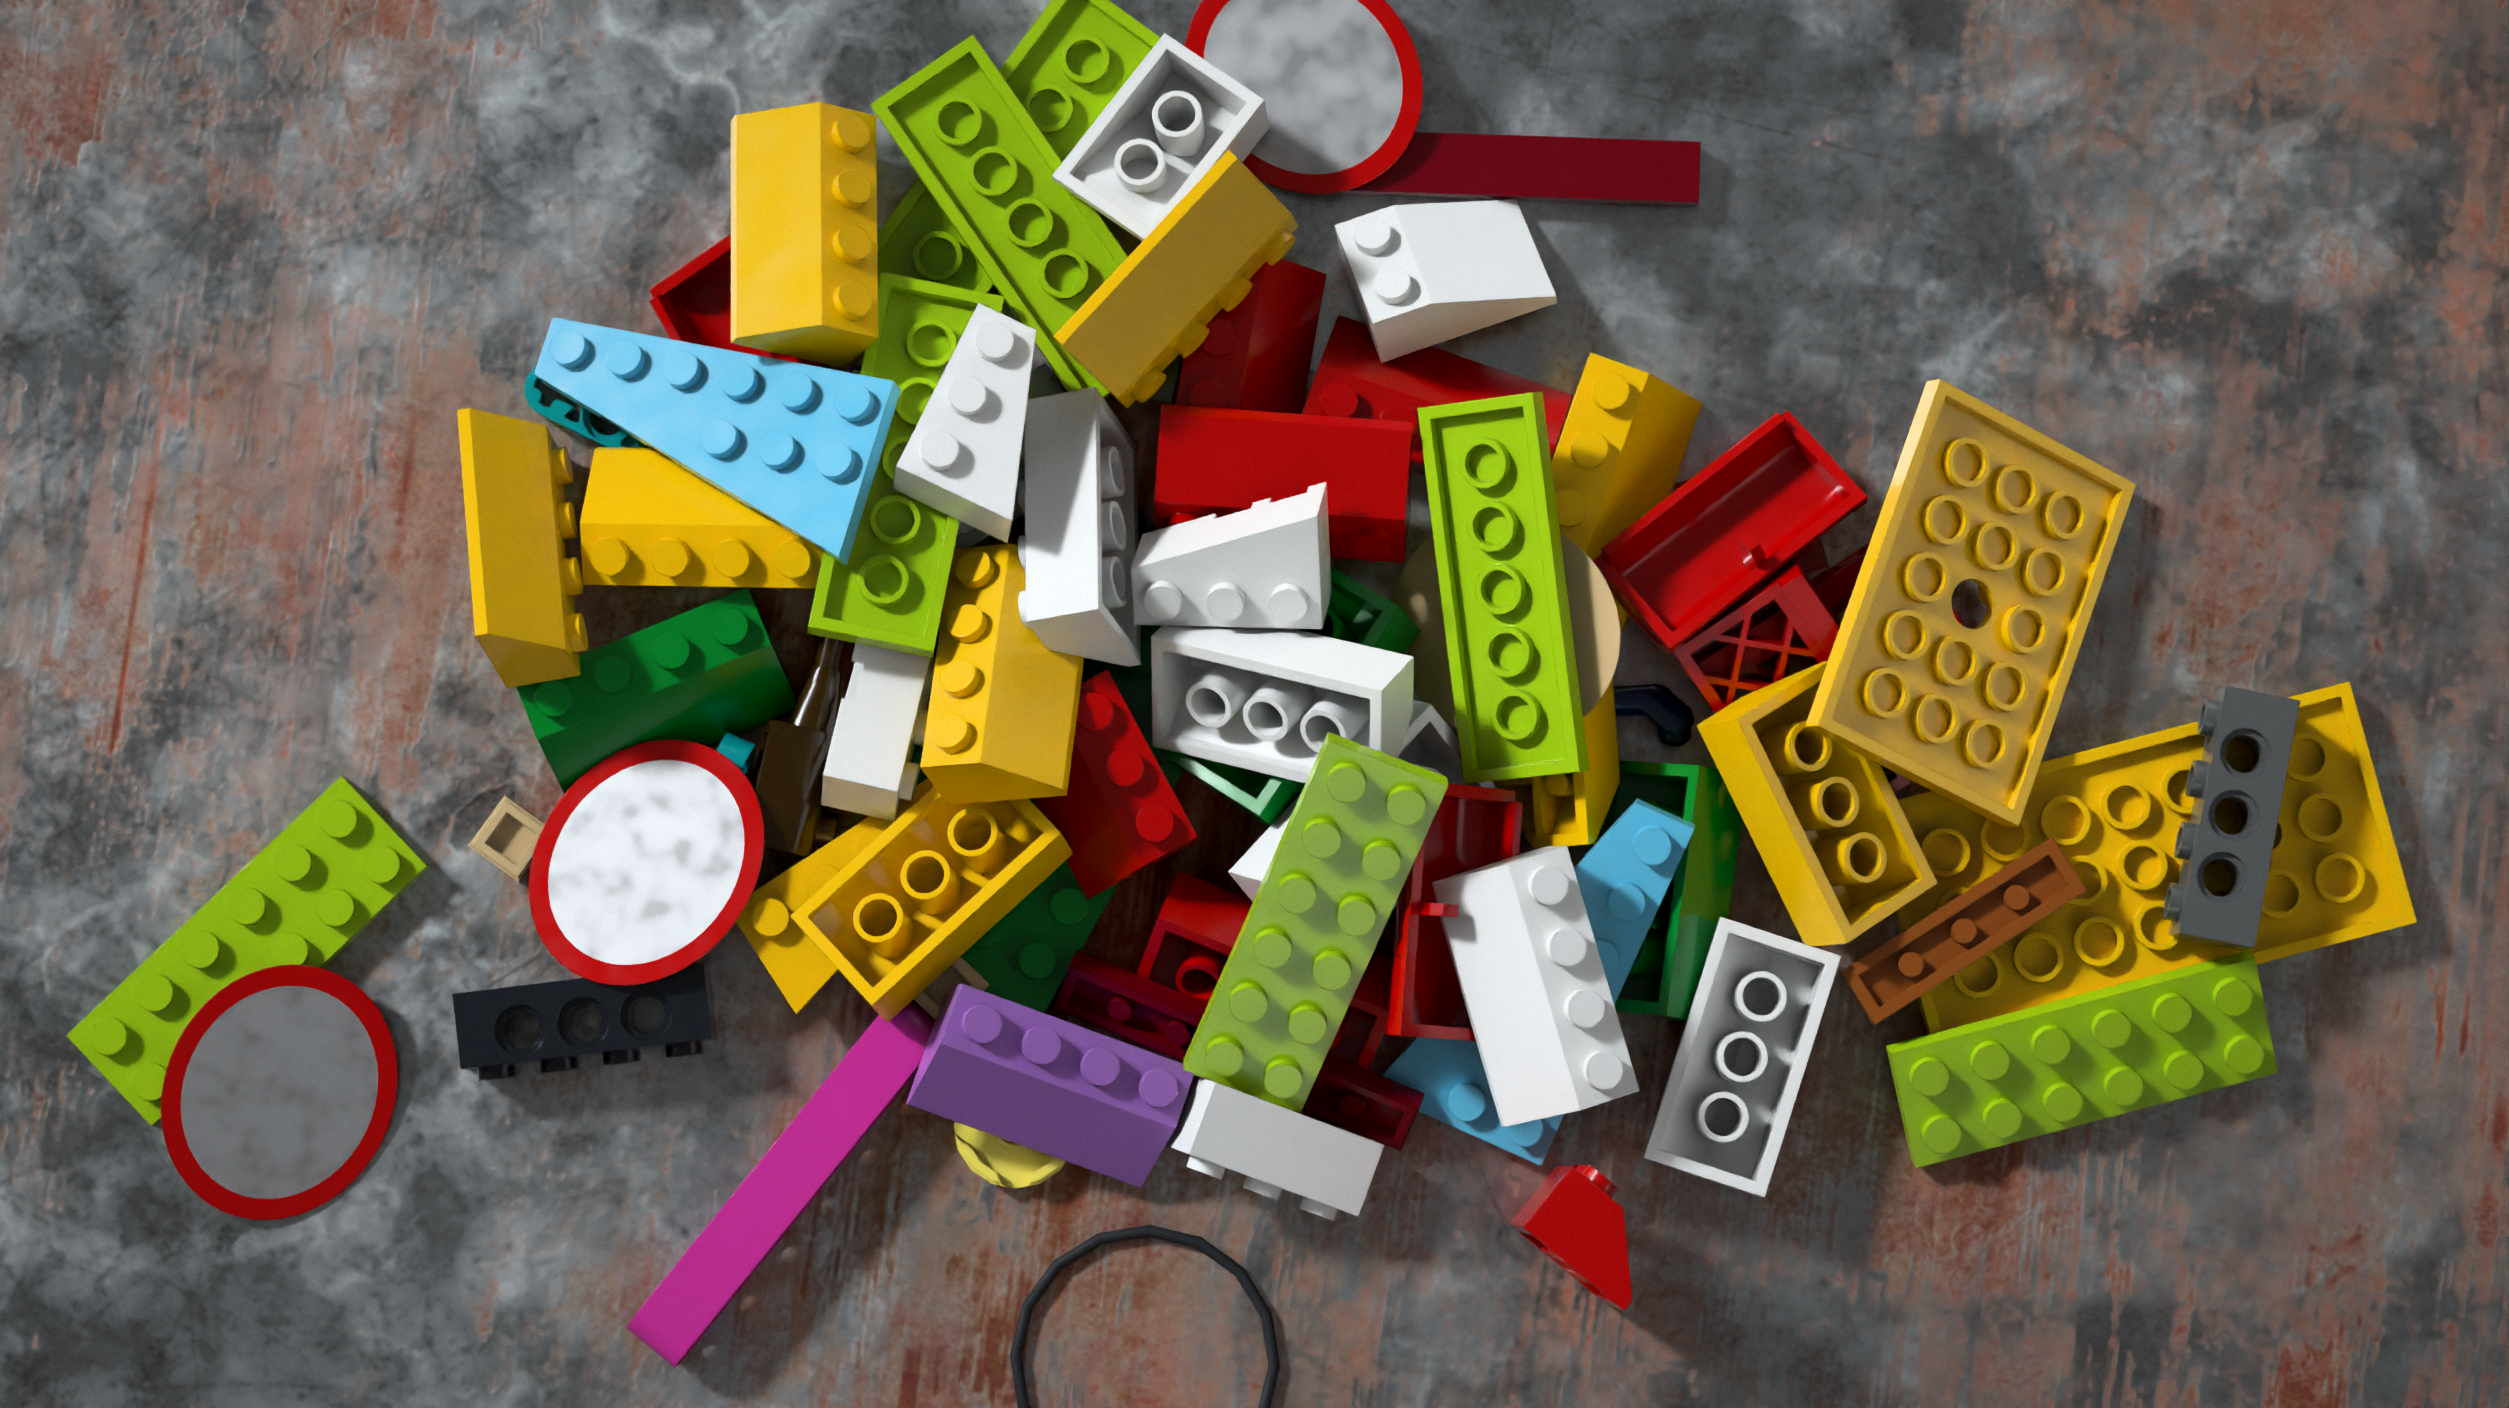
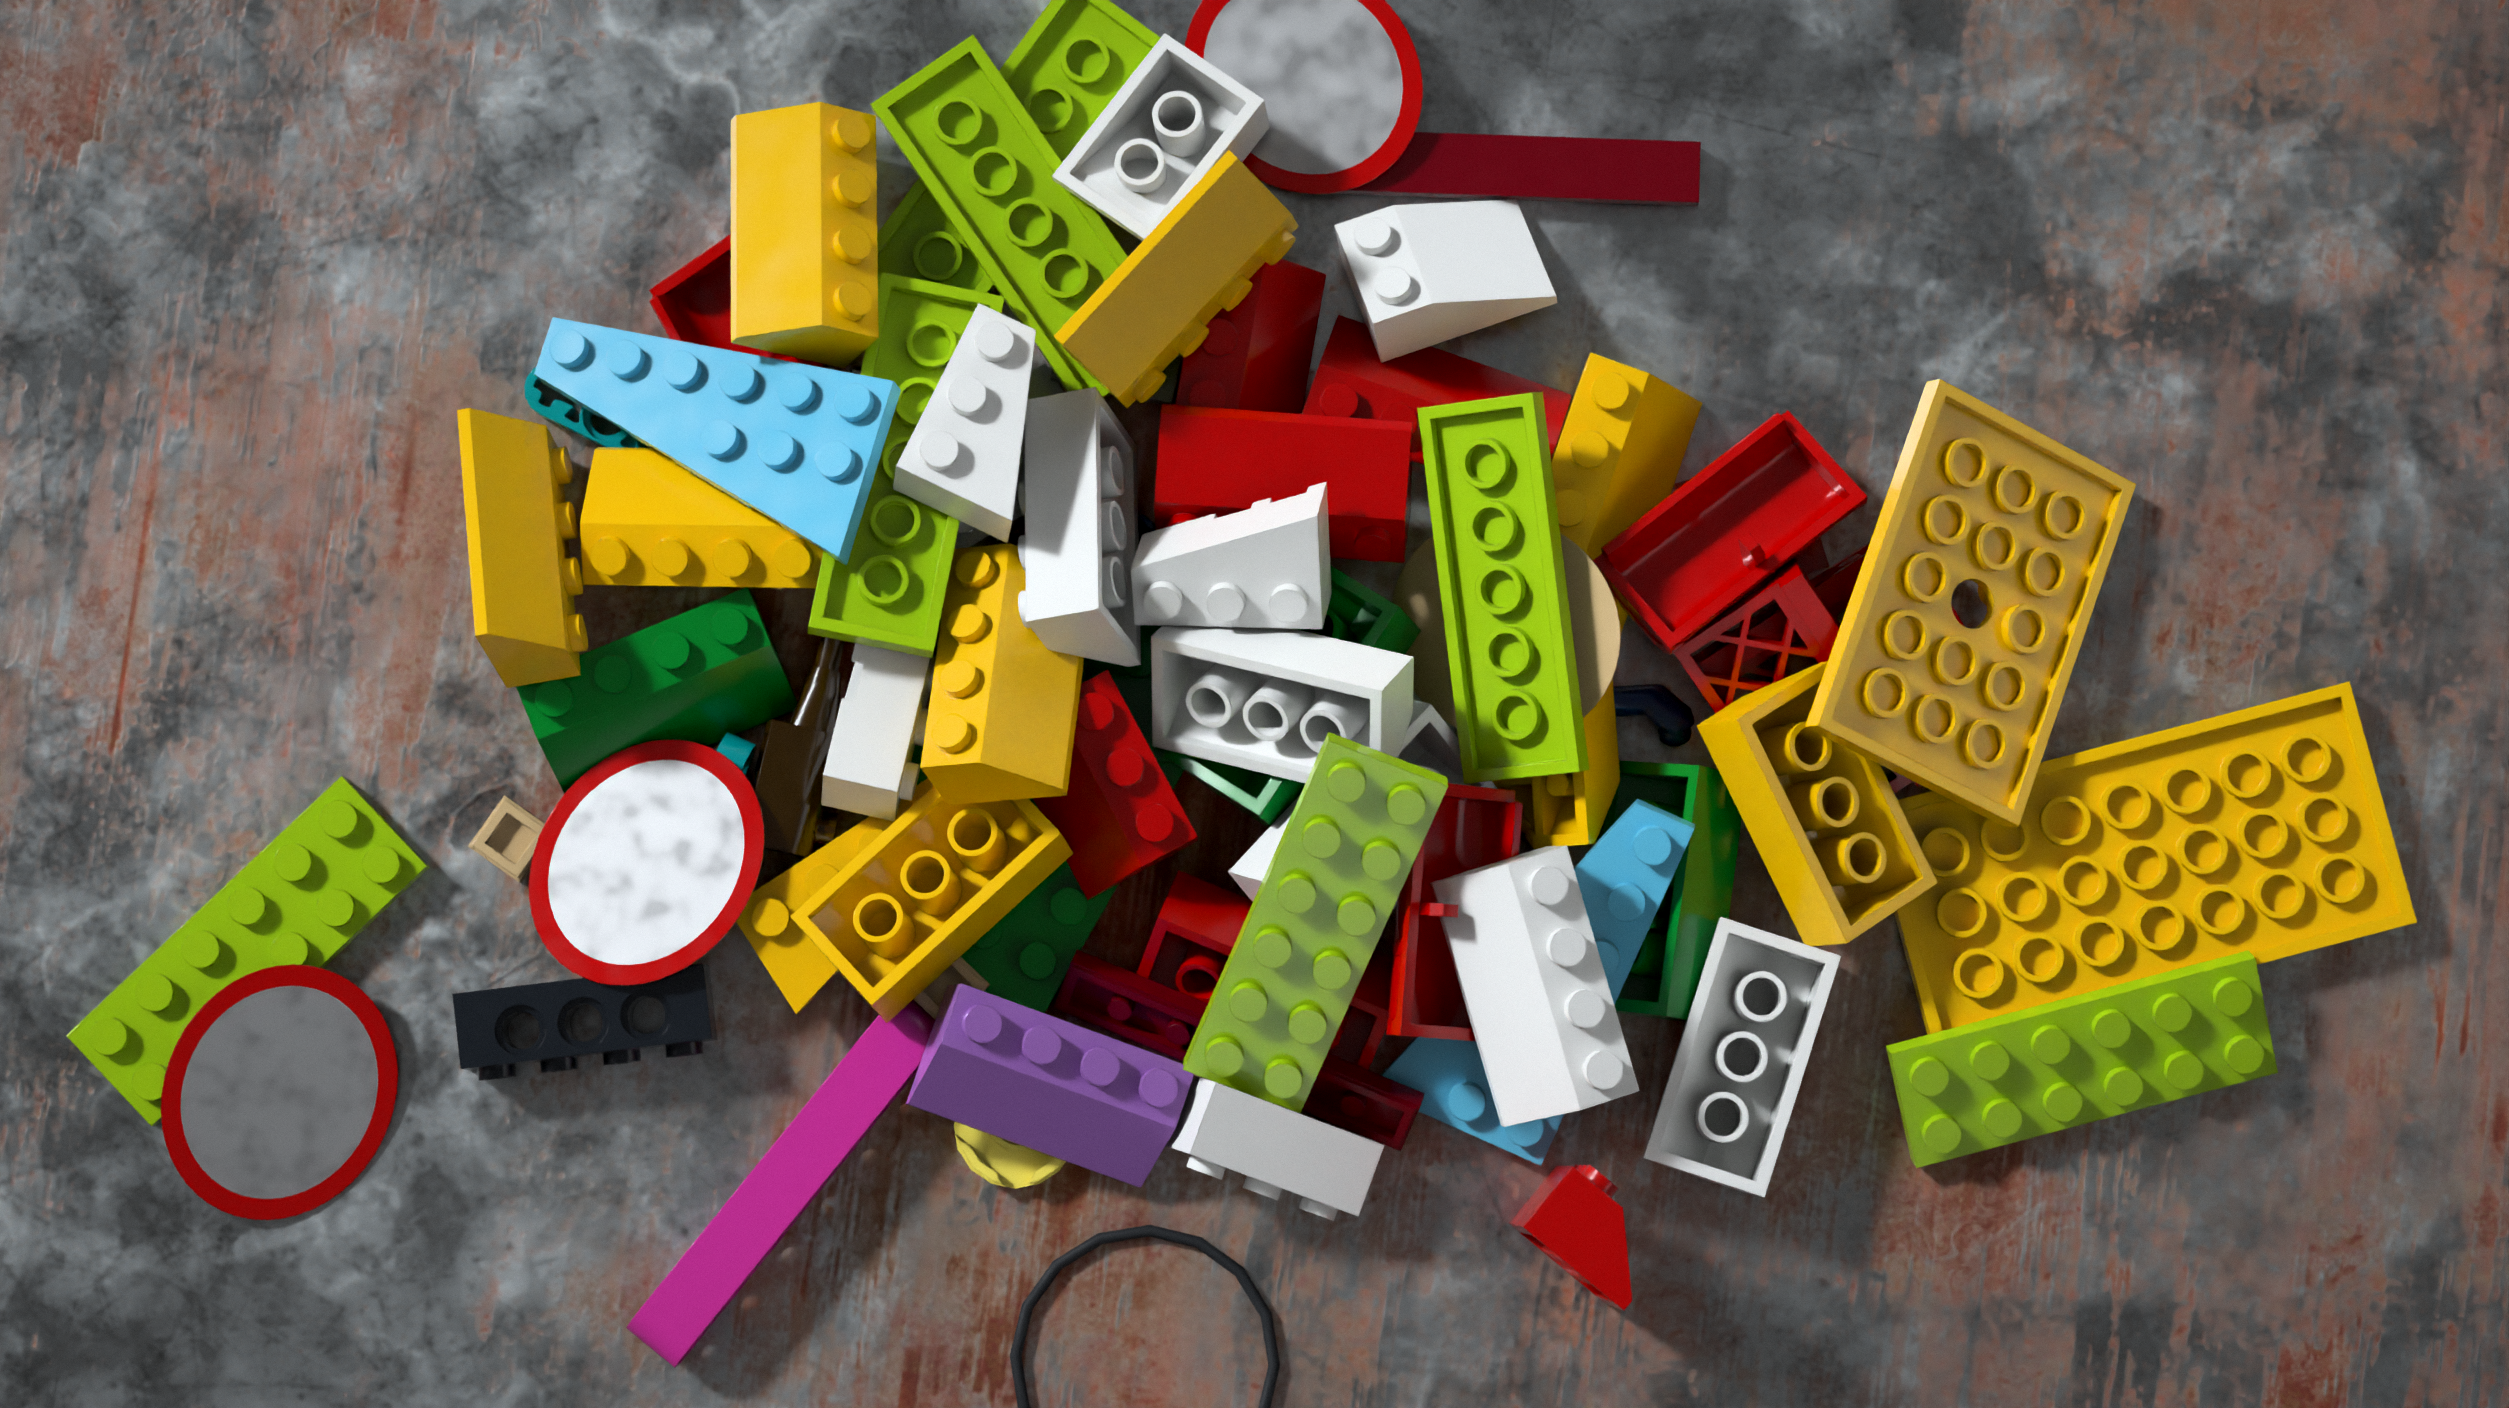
dark orange plate [1838,837,2087,1025] -> none
dark grey brick [2163,686,2300,950] -> none

